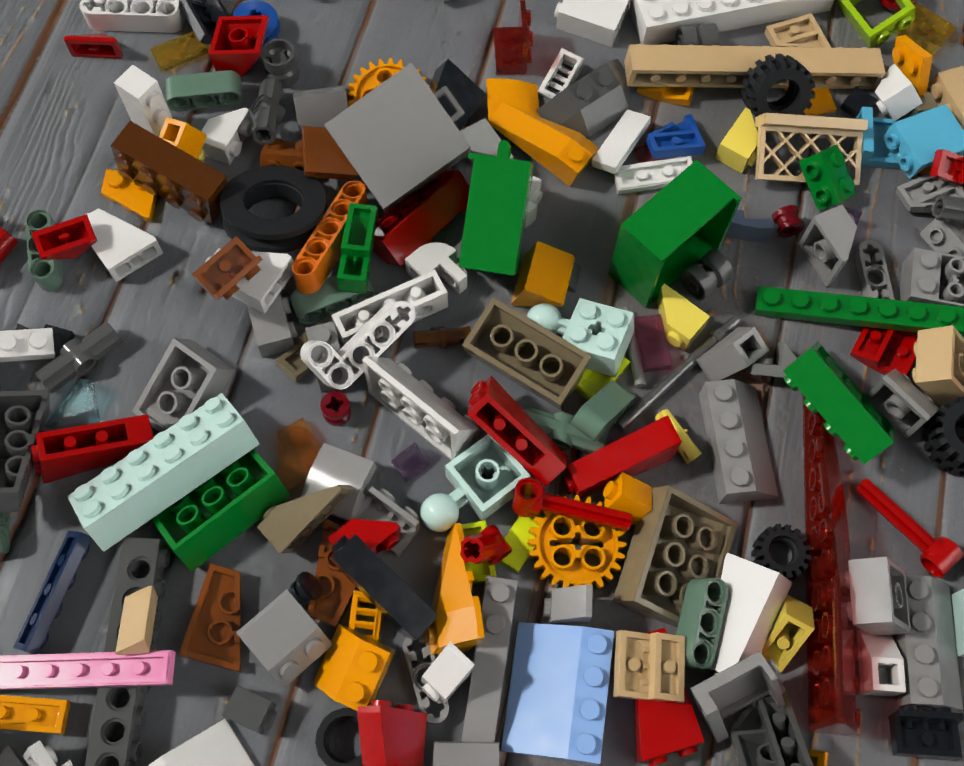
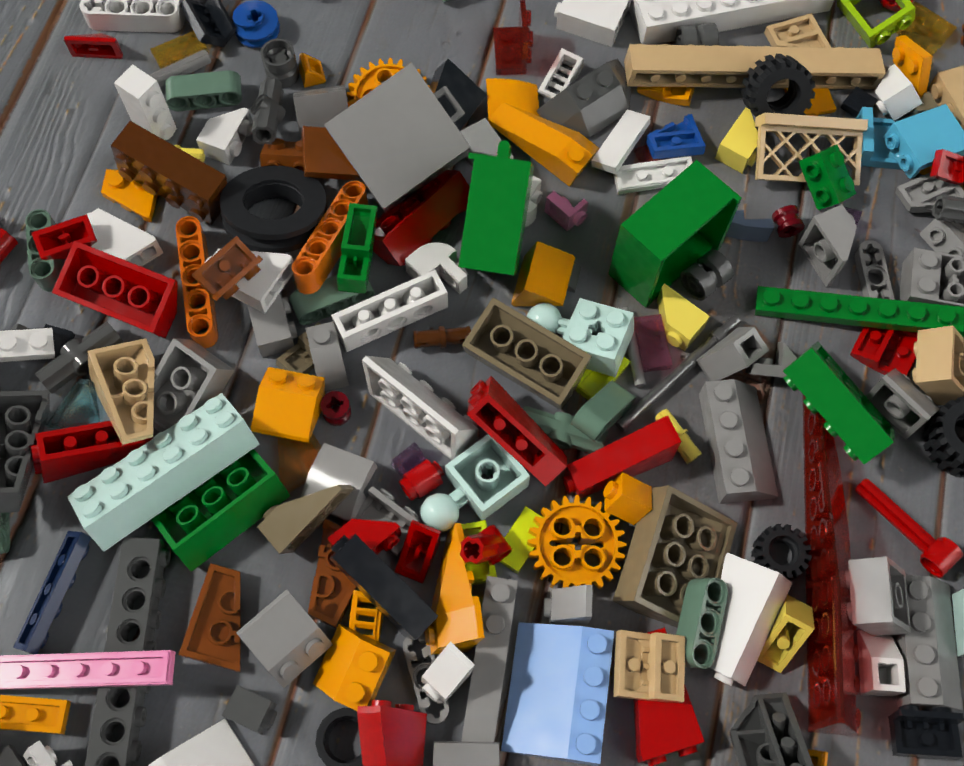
tan slope [115,585,158,655] -> none
light orange brick [159,117,207,159] -> none
red slope [208,15,269,76] -> none
black pin [274,571,322,604] -> none
white beam [300,301,416,390] -> none
red axle [512,478,632,531] -> none
light grey panel [690,651,786,743] -> none
none -> red slope [52,240,178,339]
none -> tan wedge [87,338,155,445]
none -> light grey axle [149,49,211,87]
none -> orange beam [176,216,218,348]
none -> light orange slope [251,367,325,443]
none -> light orange slope [299,53,326,88]
none -> red slope [395,520,441,584]
none -> red brick [399,459,445,501]
none -> bright pink bracket [544,191,588,231]

